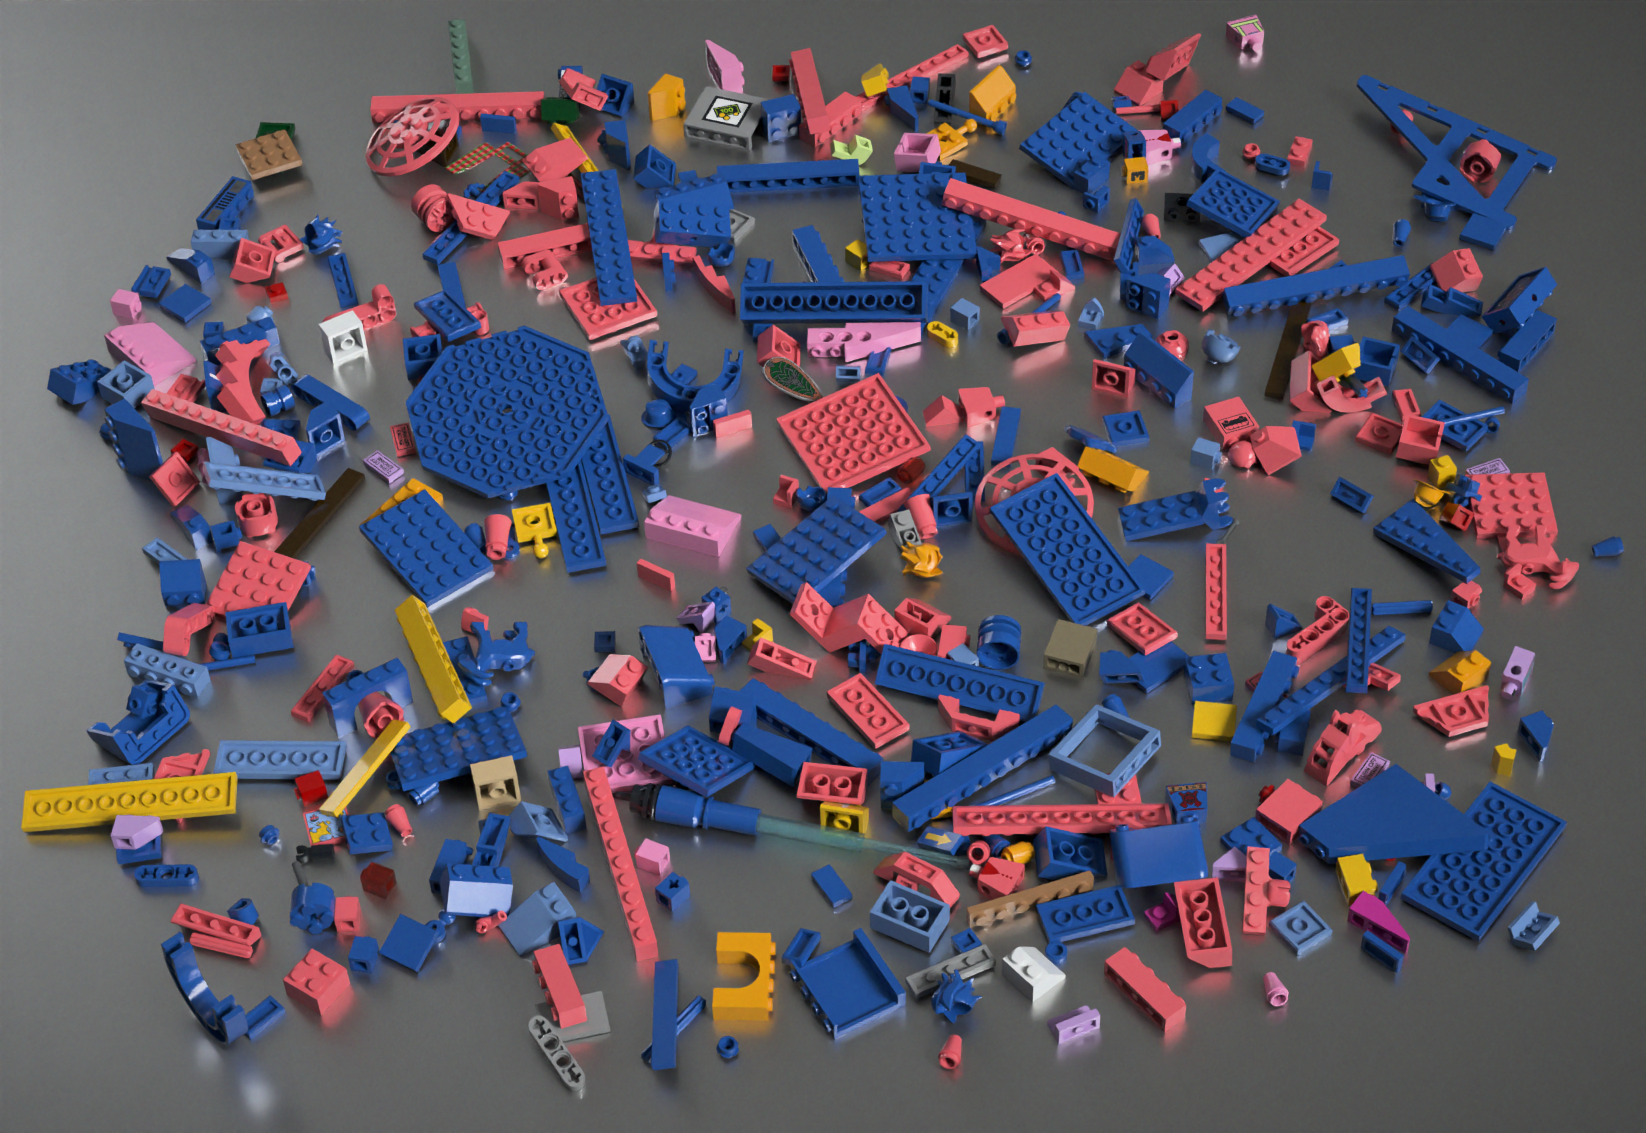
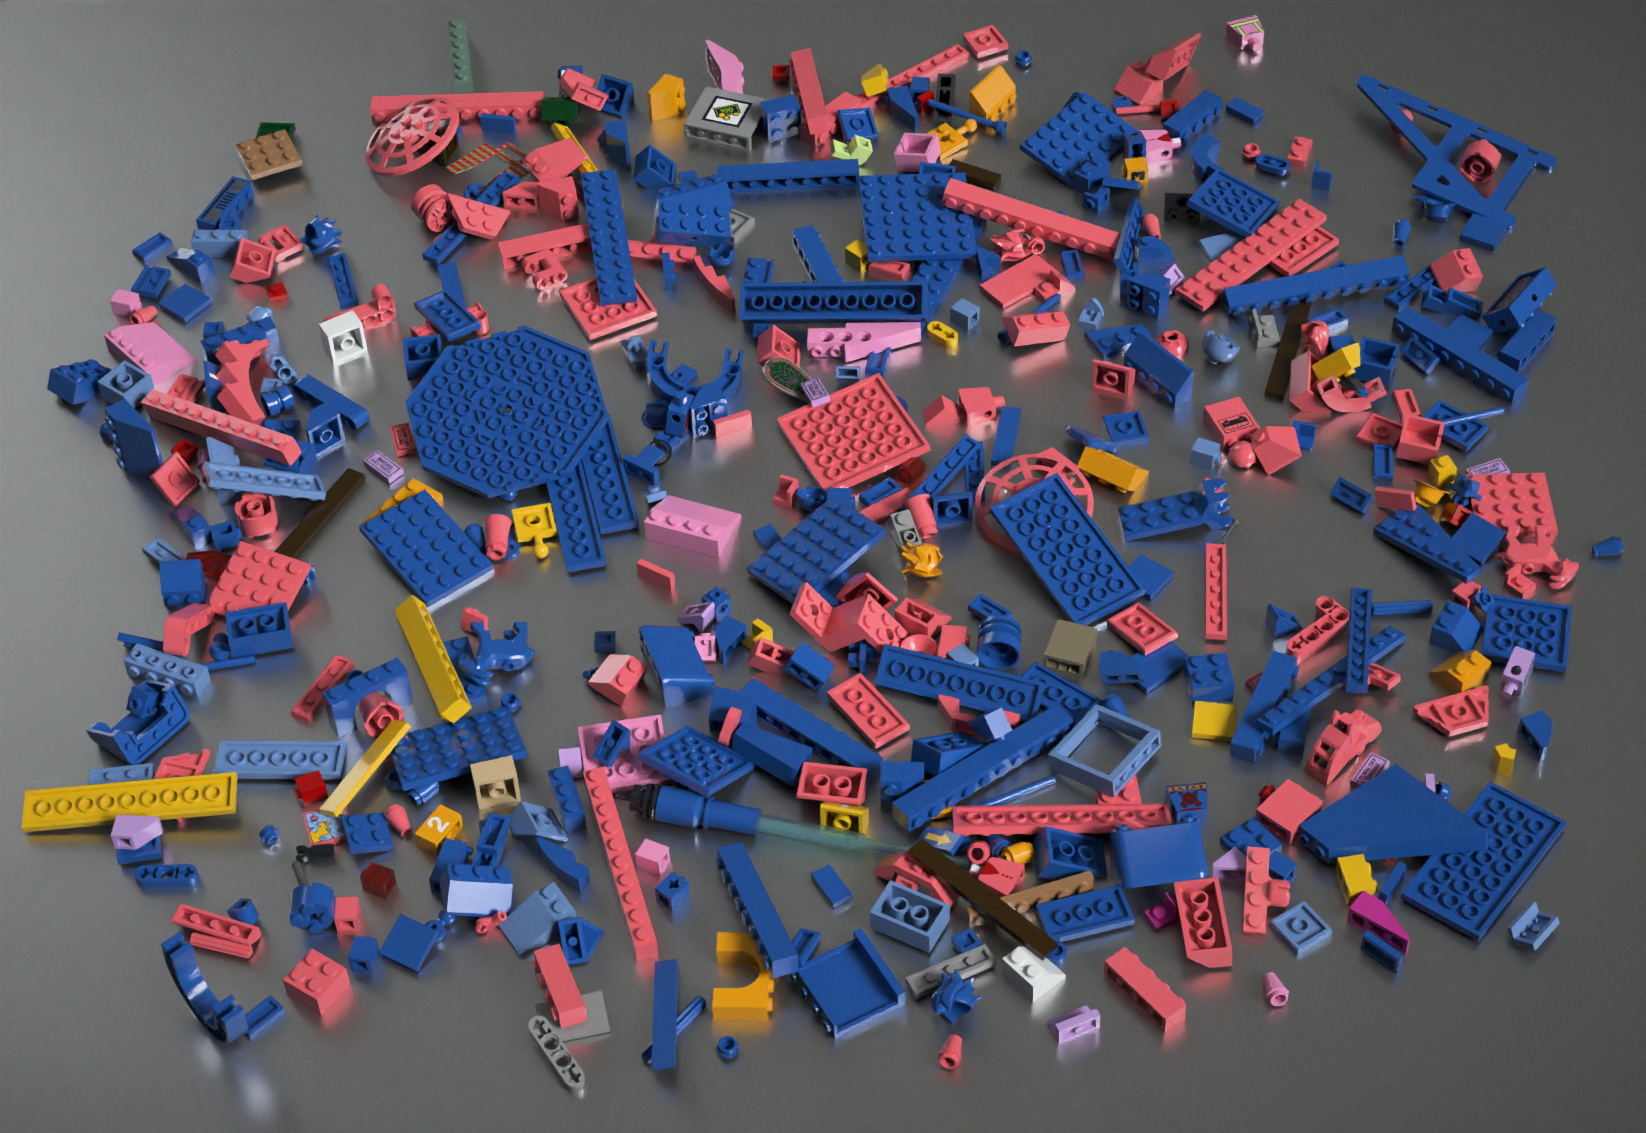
blue hinge [1484,417,1500,434] -> none
none -> coral cone [129,305,157,325]
none -> blue tile [132,232,172,263]
none -> clear red slope [186,550,232,582]
none -> light orange brick [415,804,464,857]
none -> blue torso [665,390,695,438]
none -> blue brick [715,842,799,978]
none -> blue brick [783,642,835,692]
none -> lavender tile [800,377,831,407]
none -> blue tile [836,107,879,143]
none -> coral slope [836,572,898,610]
none -> dark brown tile [907,838,1058,961]
none -> red plate [917,90,934,114]
none -> blue plate [968,593,1012,620]
none -> slope [968,707,1013,743]
none -> blue tile [1020,662,1103,727]
none -> blue tile [1102,177,1141,190]
none -> light grey bracket [1248,309,1280,348]
none -> blue tile [1372,444,1393,481]
none -> coral tile [1374,487,1417,511]
none -> blue tile [1452,512,1506,565]
none -> blue plate [1473,587,1494,612]
none -> blue plate [1482,594,1572,673]

